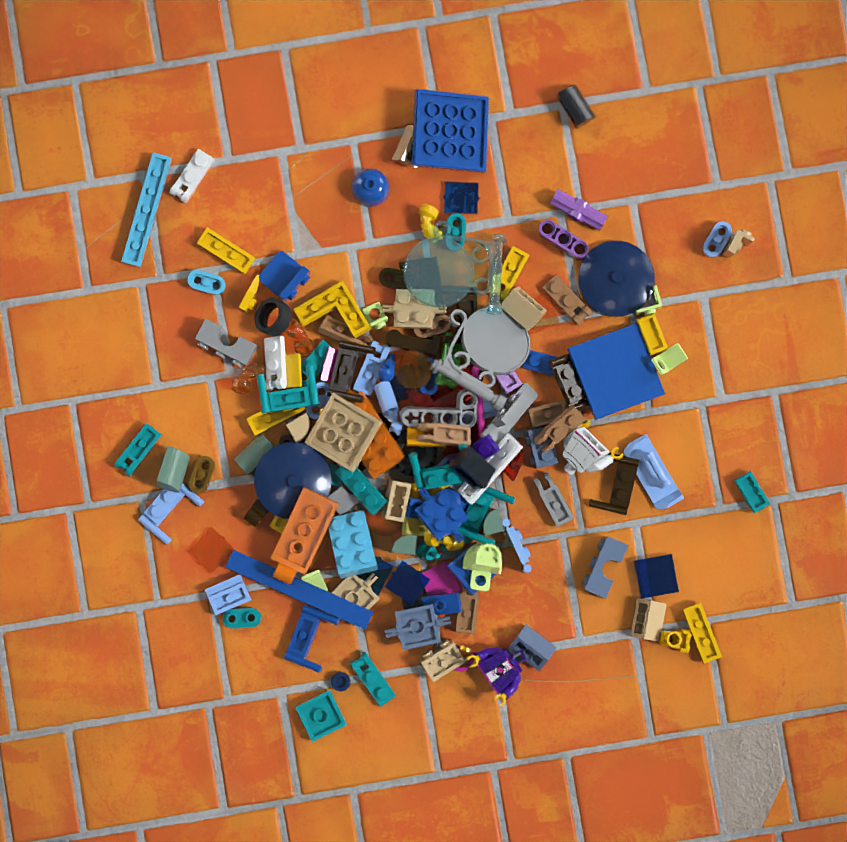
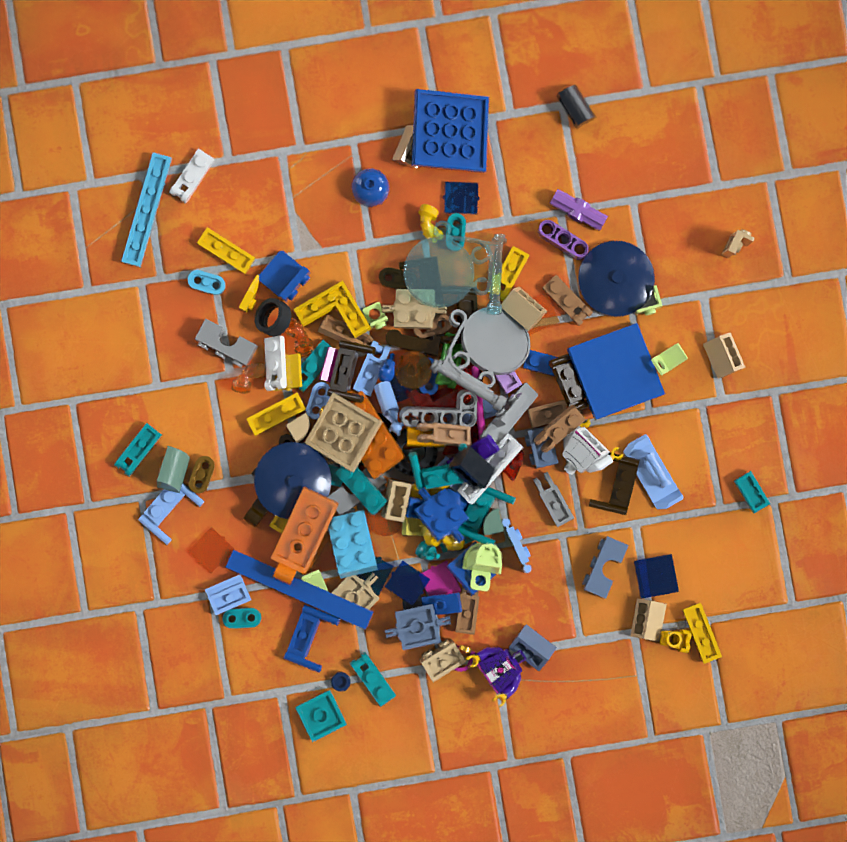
sand green brick [234,433,274,475] -> none
teal plate [256,366,319,413] -> none
sand green brick [392,535,417,555] -> none
yellow plate [636,313,668,356] -> none
light blue plate [703,222,732,258] -> none
none -> tan brick [703,332,745,379]

